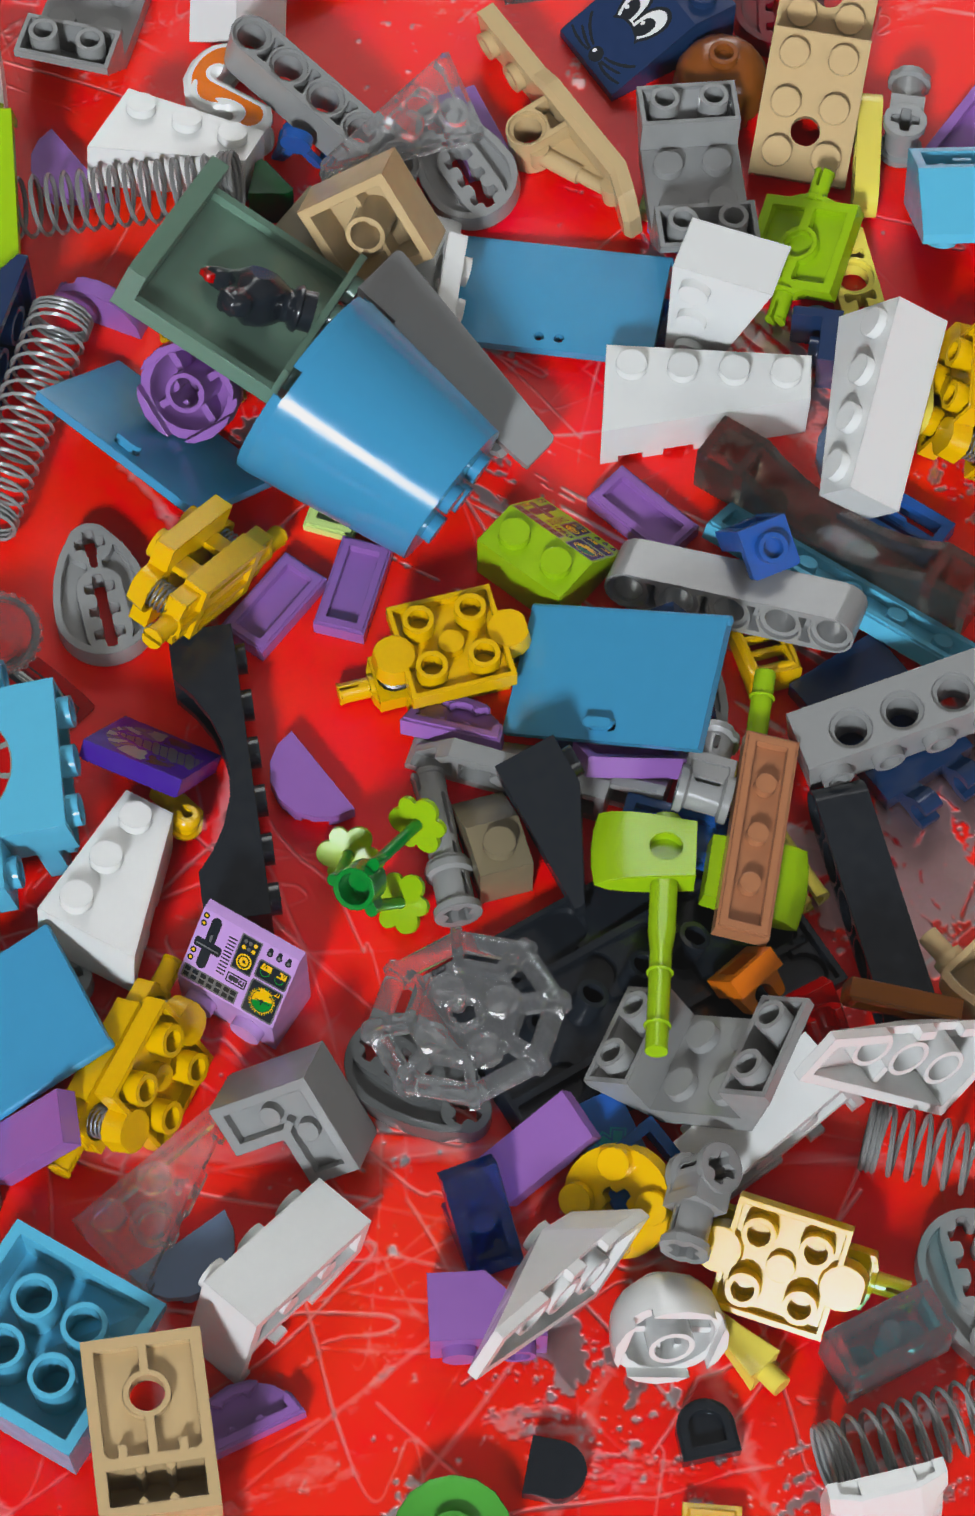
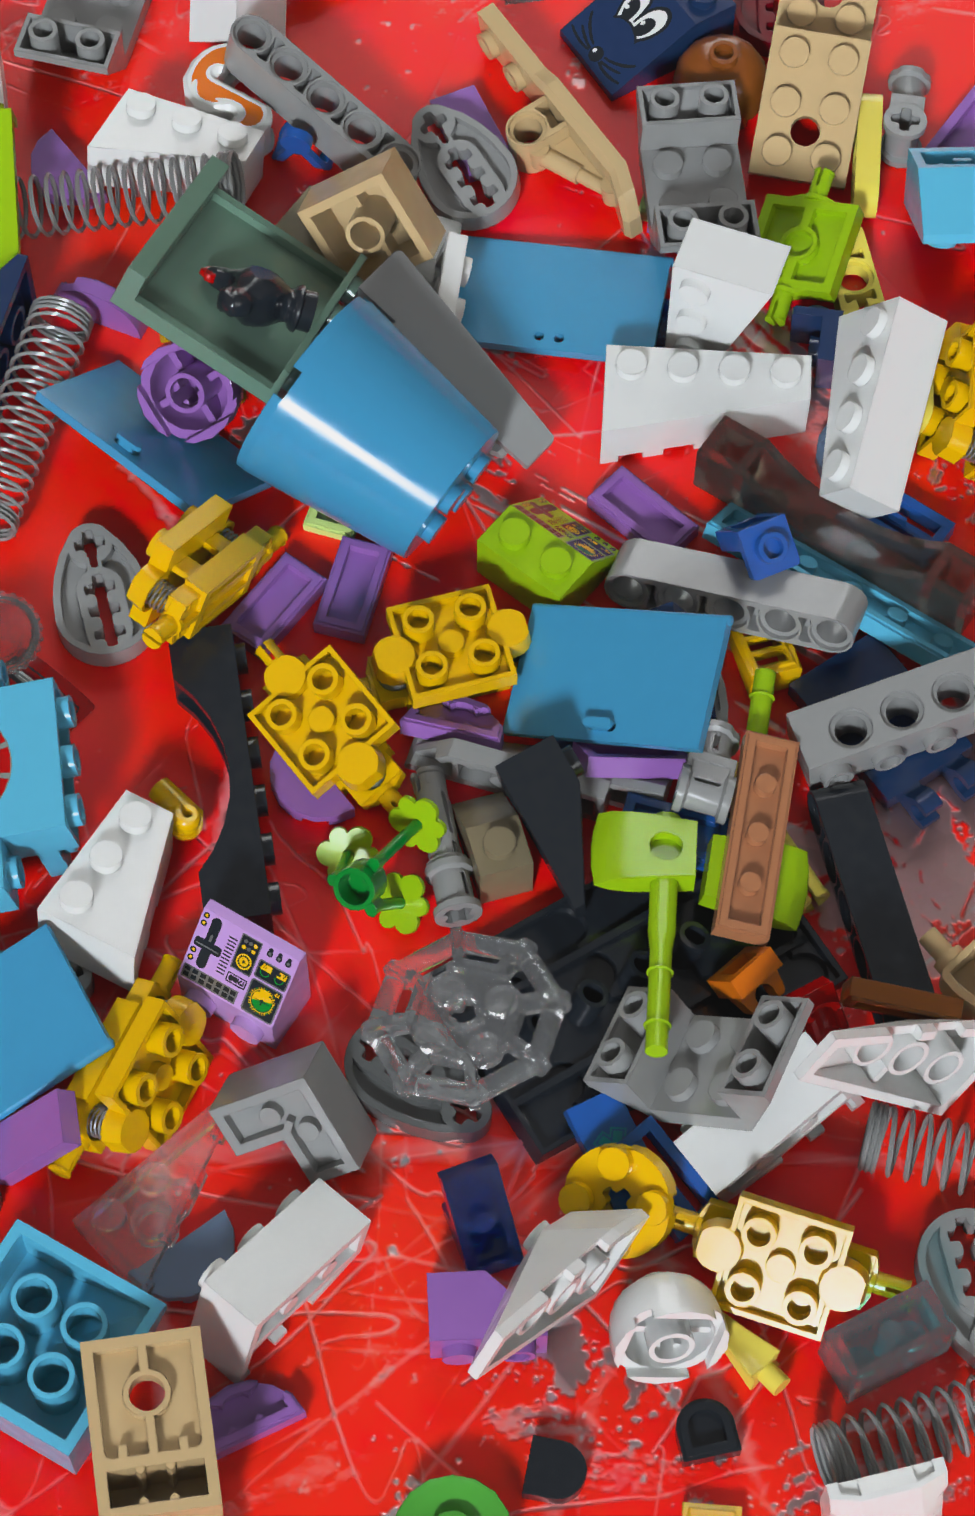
dark purple tile [79,716,221,798] -> none
dark green slope [248,159,294,223] -> none
clear wing [319,51,485,181] -> none
medium lavender tile [477,1090,601,1207] -> none
light grey connector [659,1141,743,1264] -> none
none -> yellow piece [247,639,406,813]

